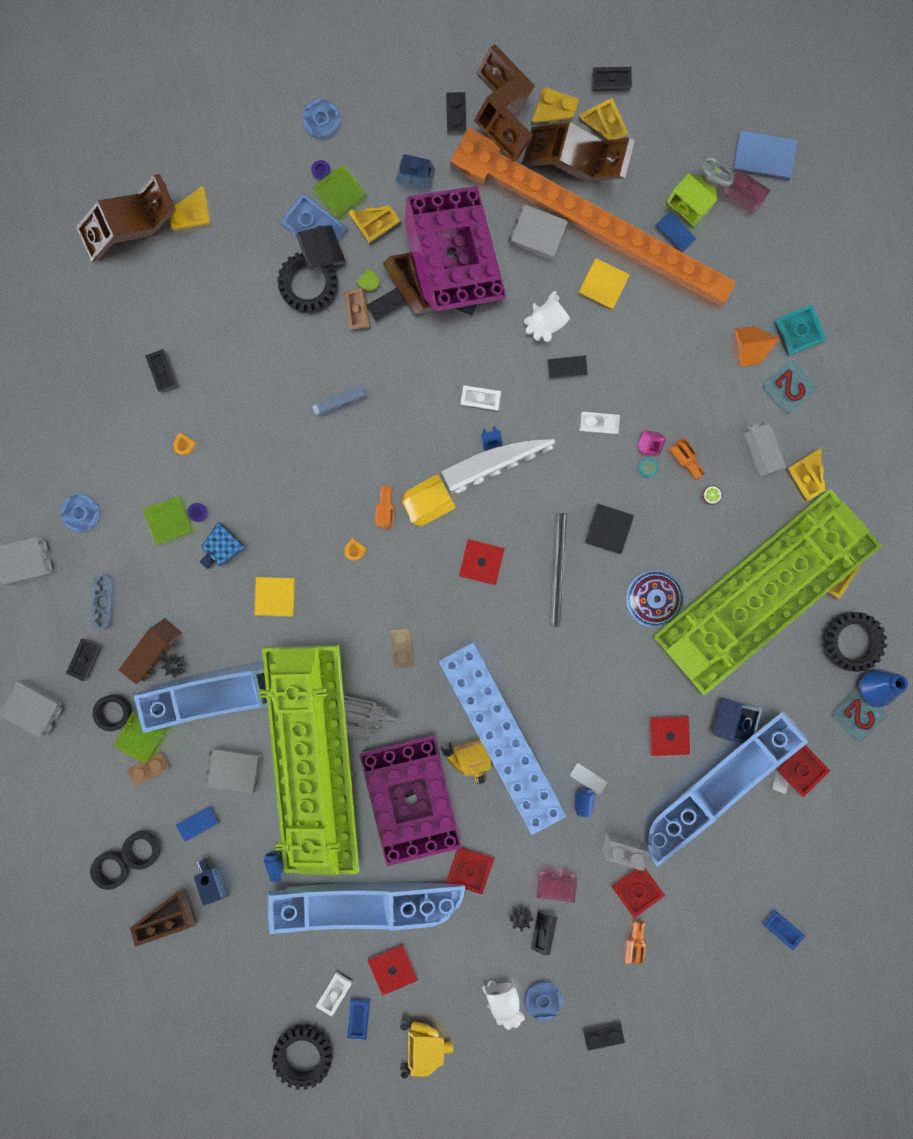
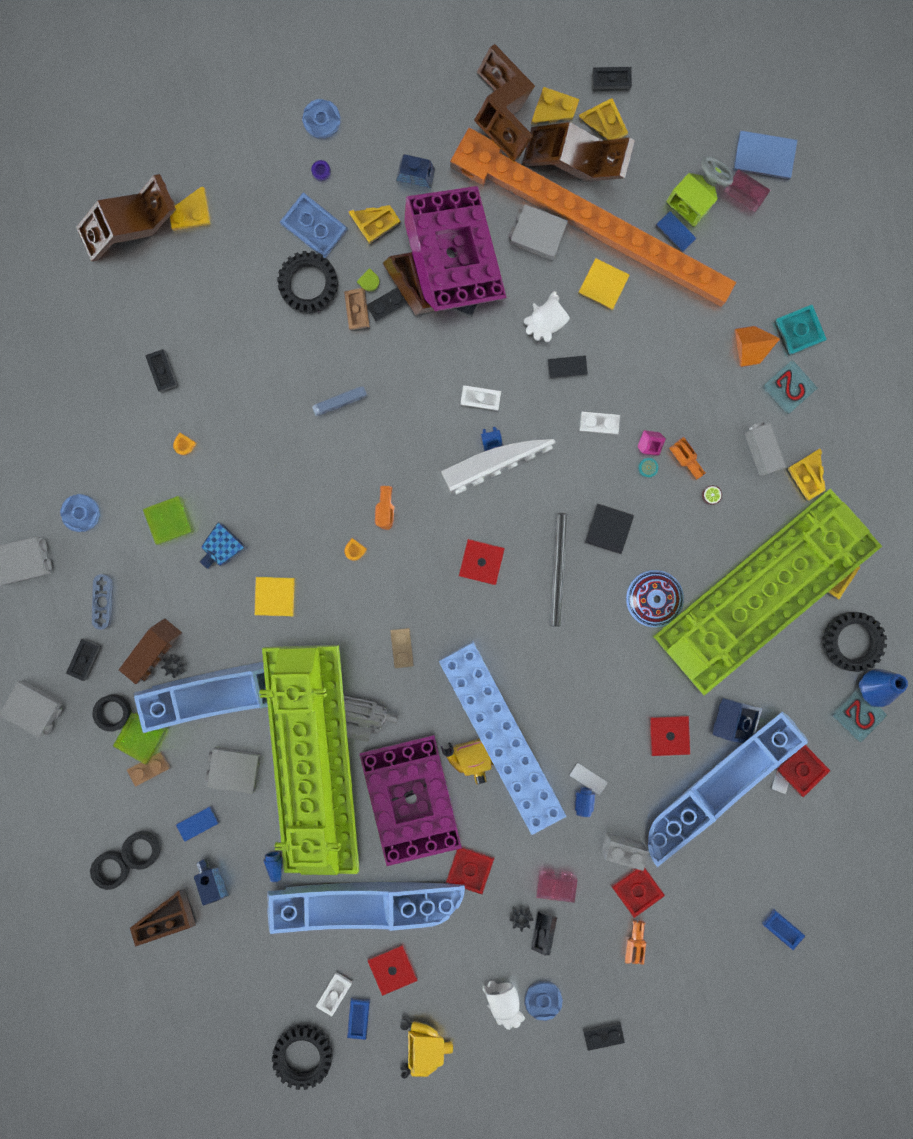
dark purple tile [188,503,208,522] -> none
black slope [296,225,346,270] -> none
clear neon green plate [313,164,367,219] -> none
yellow slope [401,474,456,527] -> none
black plate [446,92,466,133] -> none

